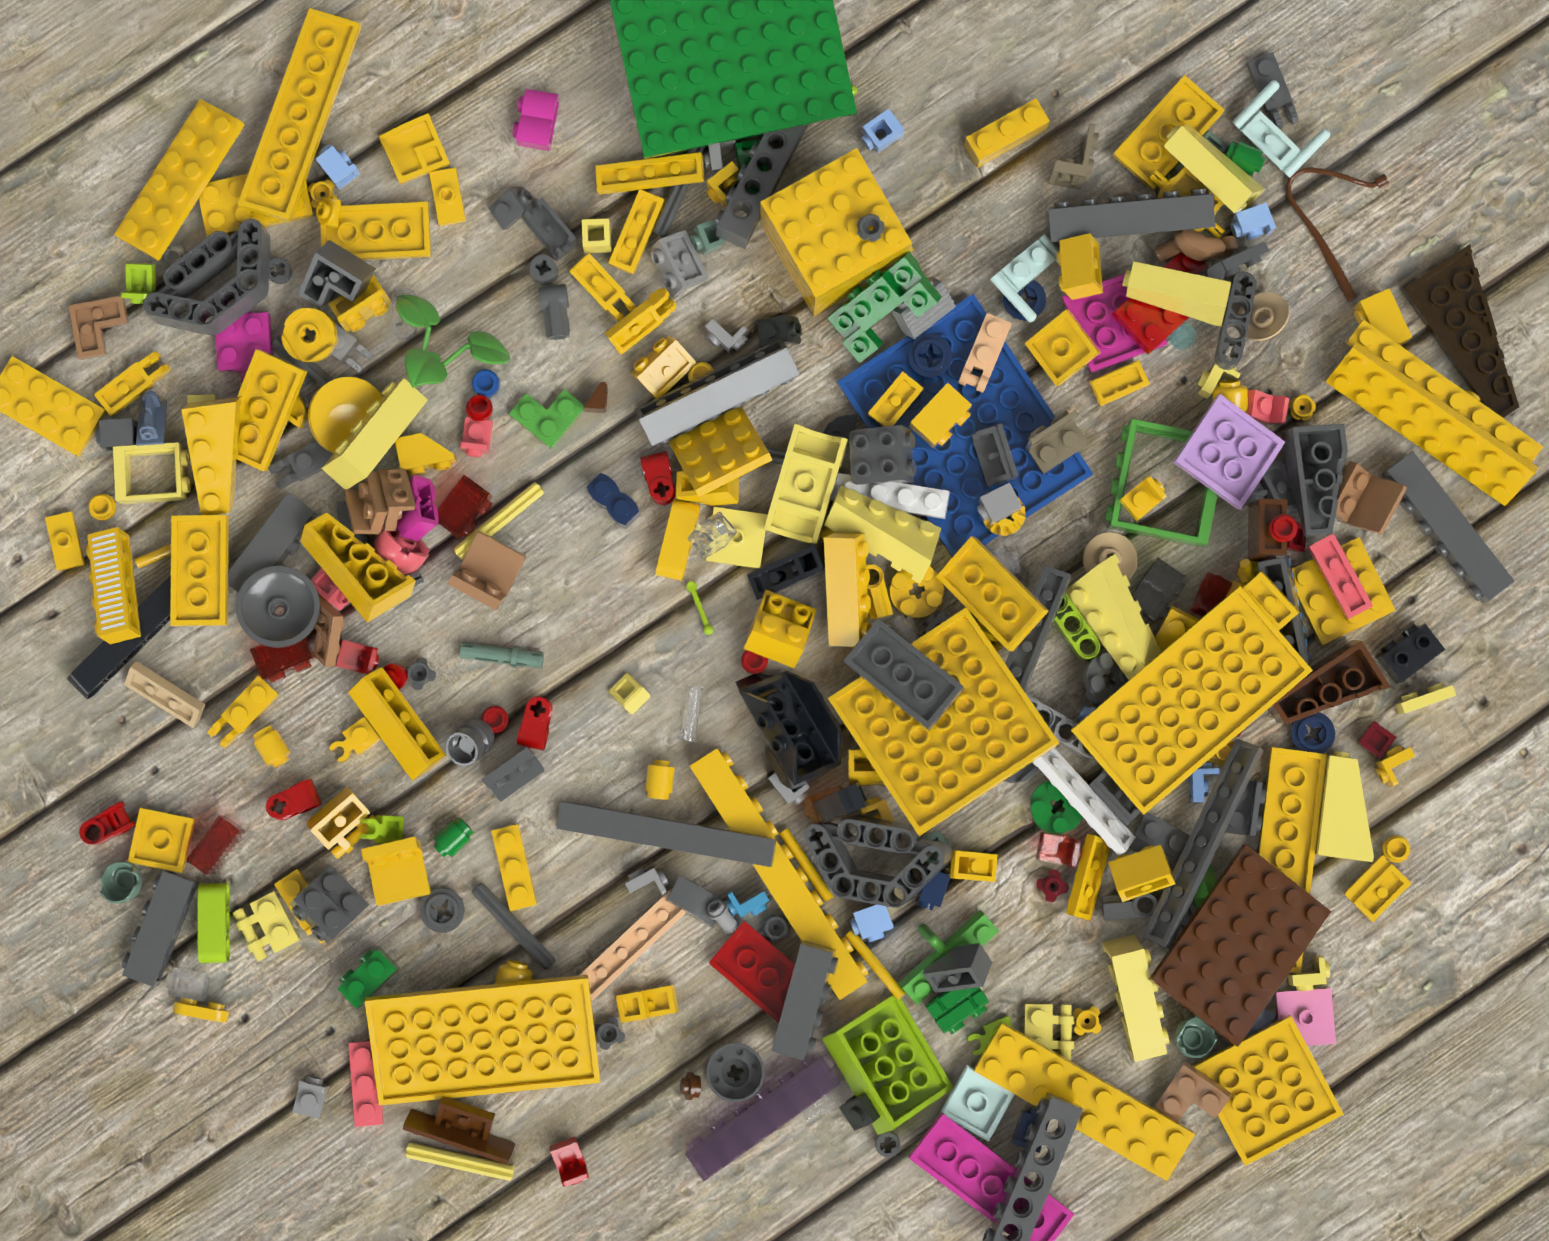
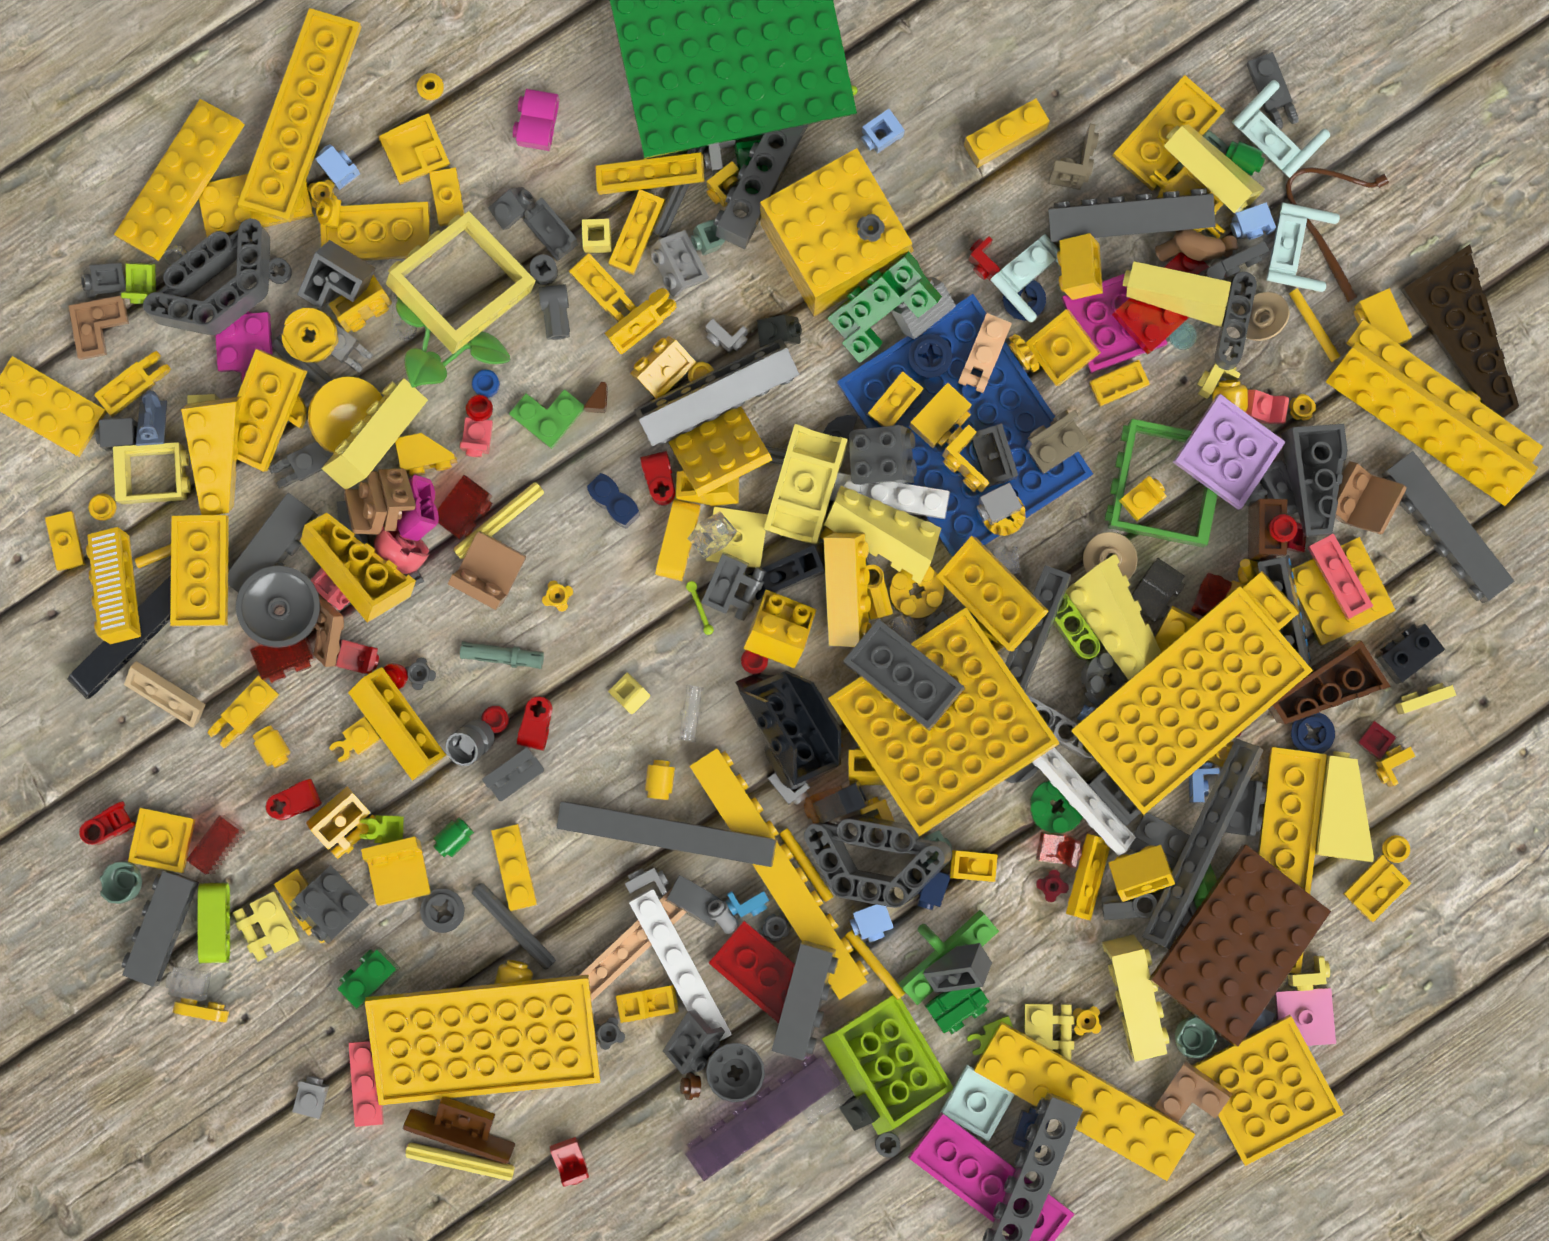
none -> dark grey bracket [81,263,126,298]
none -> light yellow window [386,211,536,354]
none -> yellow plate [417,73,444,101]
none -> yellow plate [542,580,573,612]
none -> white plate [629,888,732,1041]
none -> dark grey bracket [663,1010,725,1074]
none -> dark grey plate [701,552,766,621]
none -> yellow bracket [942,425,989,492]
none -> red bracket [969,236,1001,283]
none -> yellow gear [1008,334,1039,373]
none -> light aqua plate [1266,202,1340,292]
none -> yellow bar [1289,288,1341,362]

